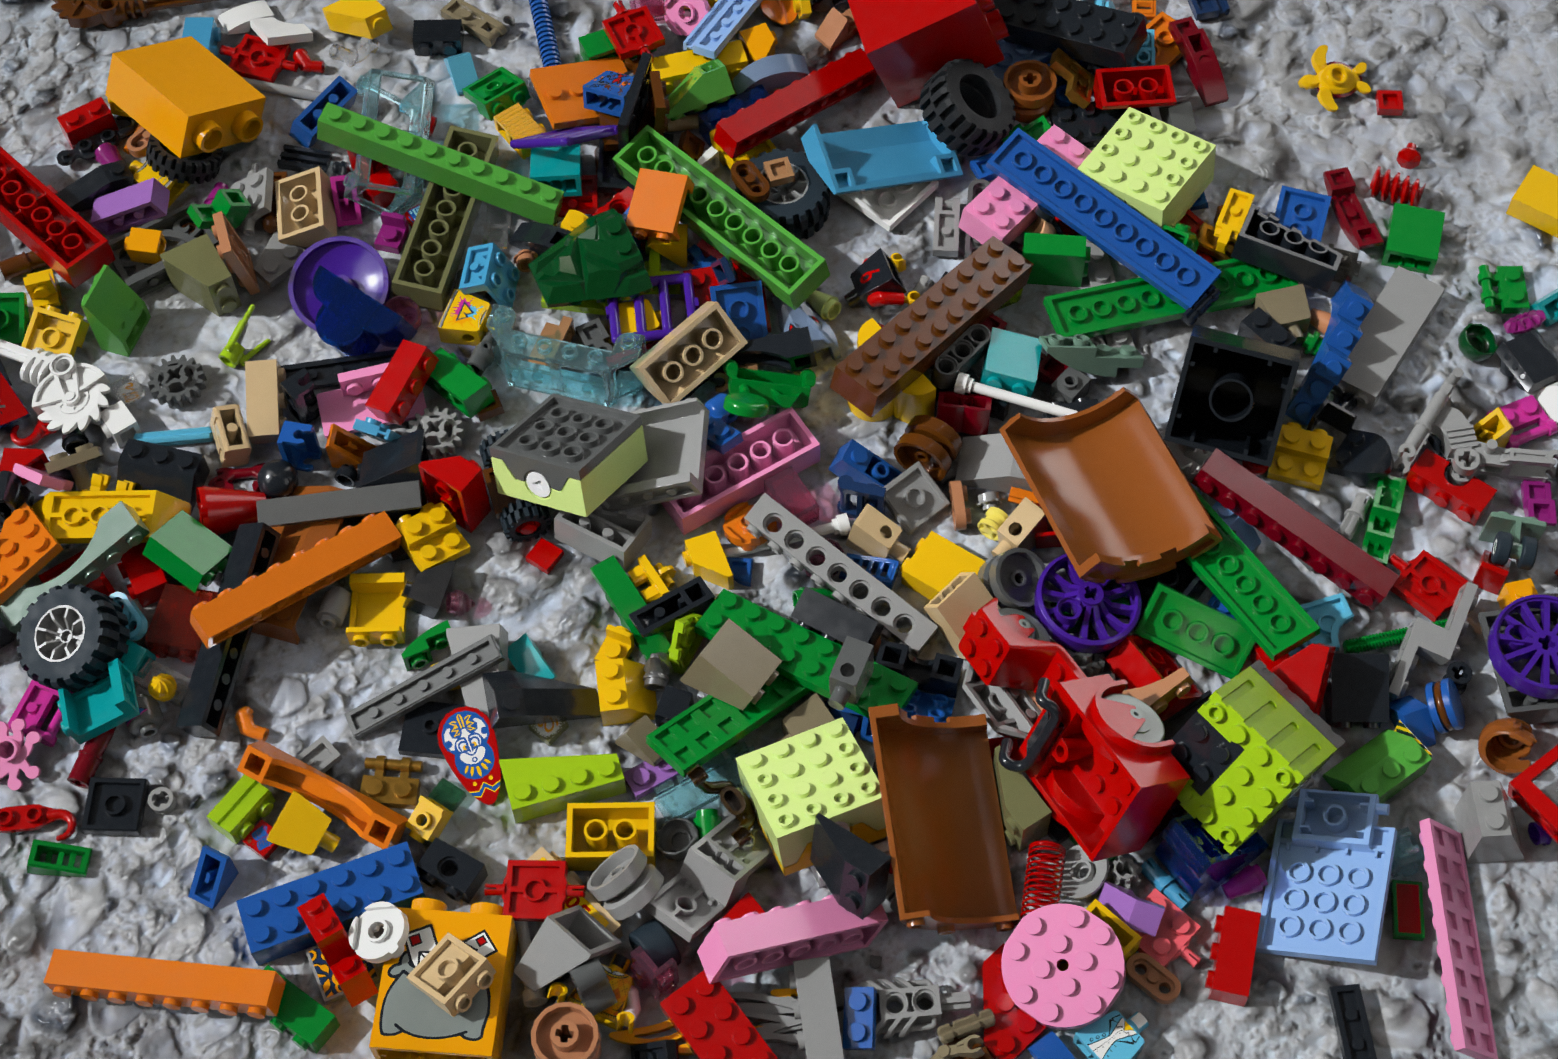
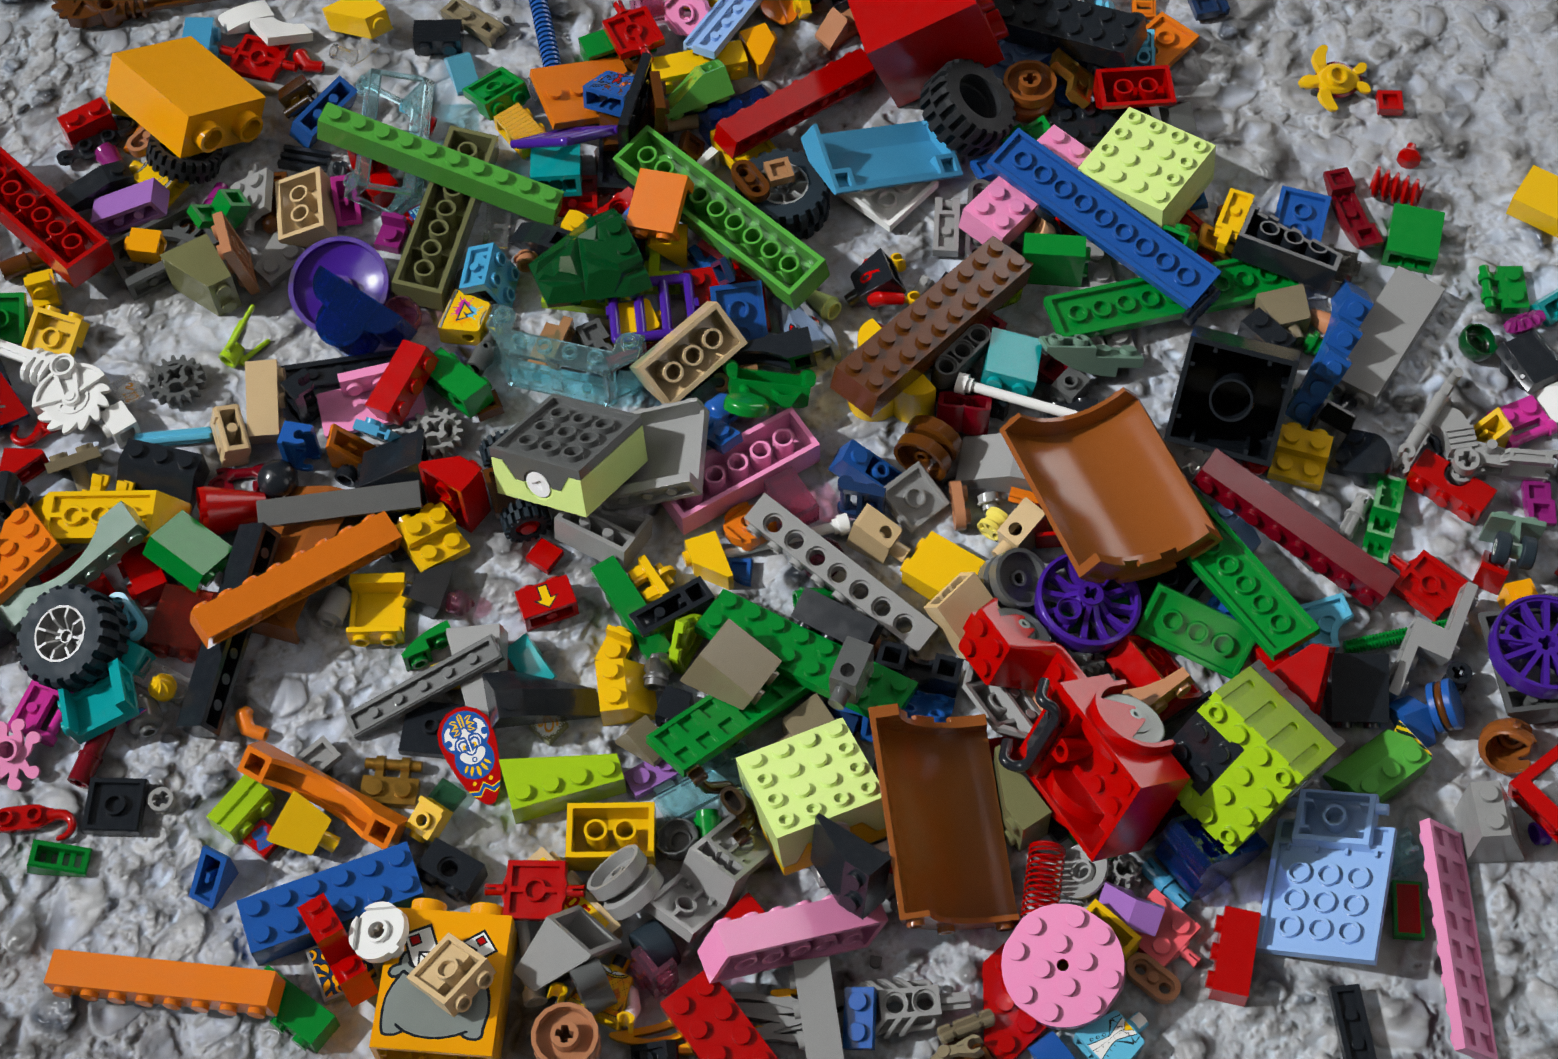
bright pink tile [12,463,74,491] -> none
black cone [62,427,89,455] -> none
bright green slope [81,264,151,357] -> none
sand blue arch [733,54,817,103] -> none
blue slope [839,553,900,590] -> none
dark red slope [1168,16,1229,107] -> none
magenta cone [1221,864,1268,901] -> none
none -> dark brown brick [278,74,318,119]
none -> red brick [514,574,579,632]

